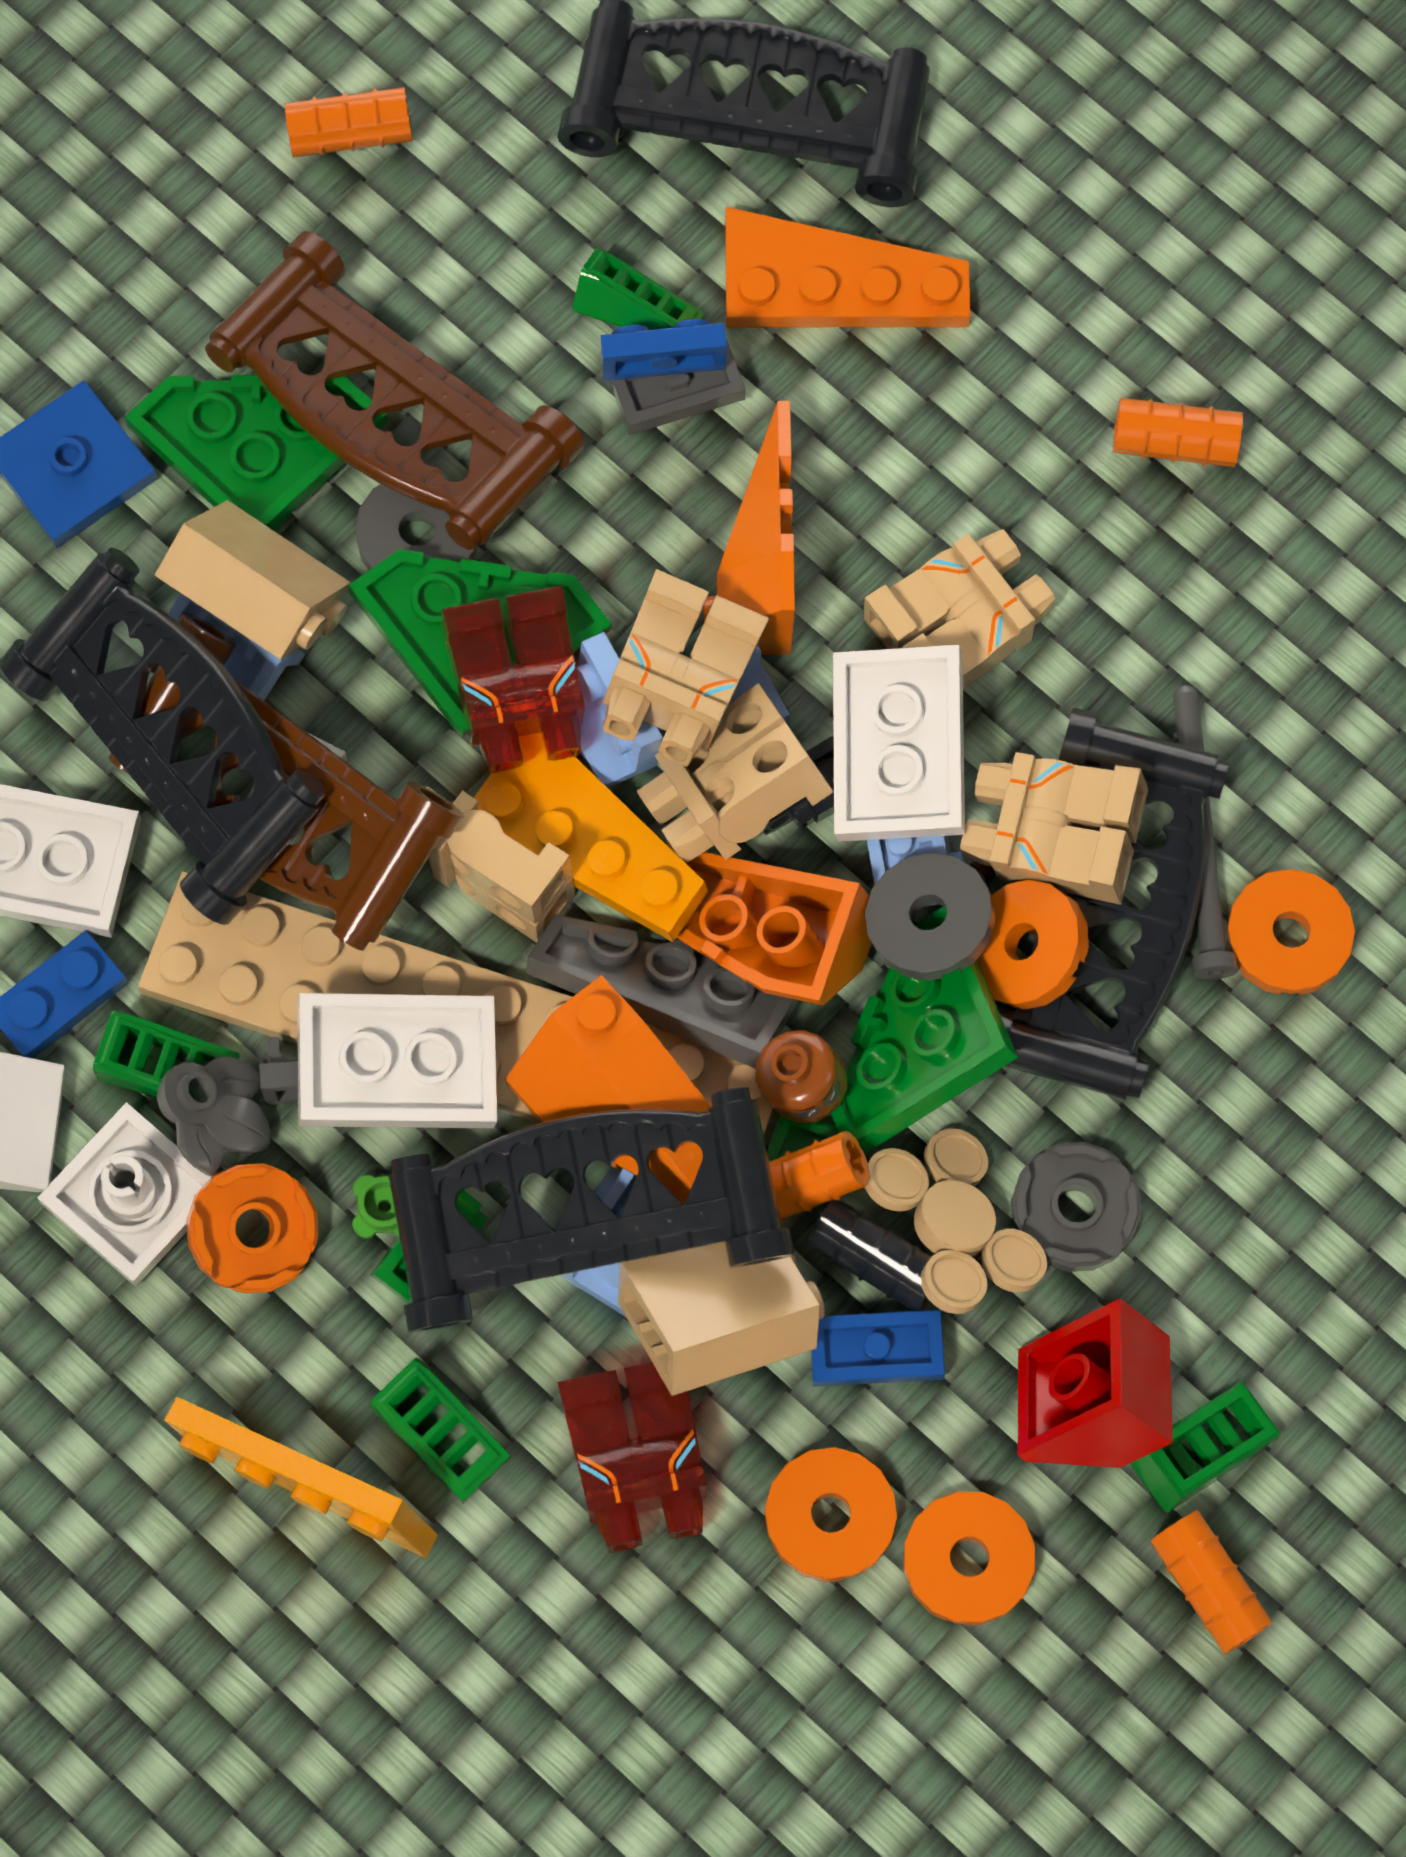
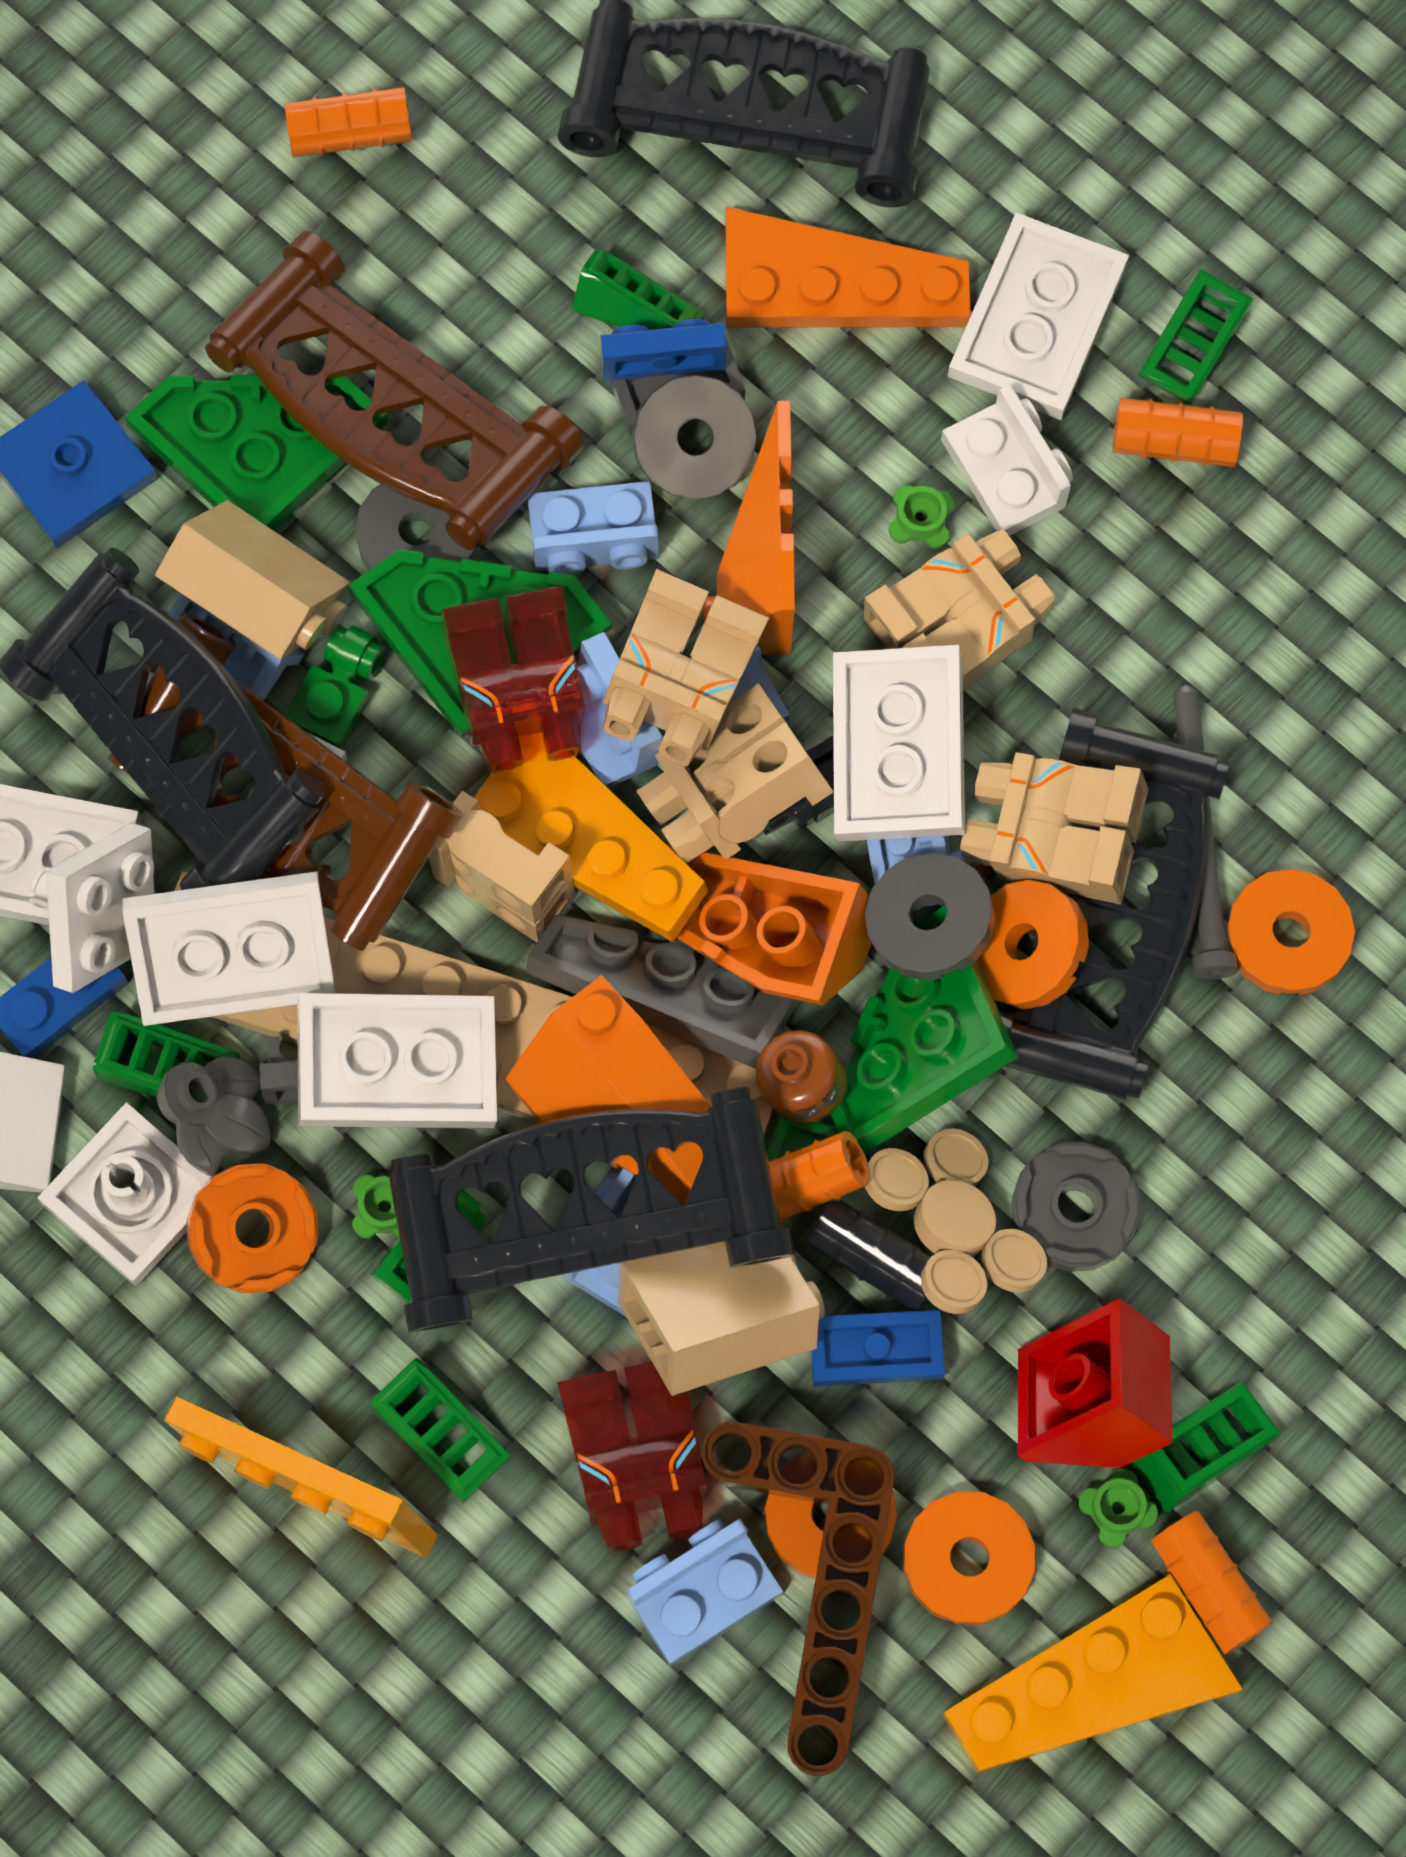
none -> white plate [29,822,154,993]
none -> white plate [122,872,336,1026]
none -> green plate [285,625,385,750]
none -> light blue bracket [528,481,659,575]
none -> light blue bracket [627,1519,783,1667]
none -> tile [631,375,757,499]
none -> reddish brown beam [702,1422,894,1776]
none -> bright green plate [888,485,954,549]
none -> white bracket [941,385,1073,536]
none -> light orange wing [942,1575,1243,1773]
none -> white plate [947,213,1129,420]
none -> bright green plate [1079,1469,1158,1548]
none -> green slope [1138,268,1253,406]

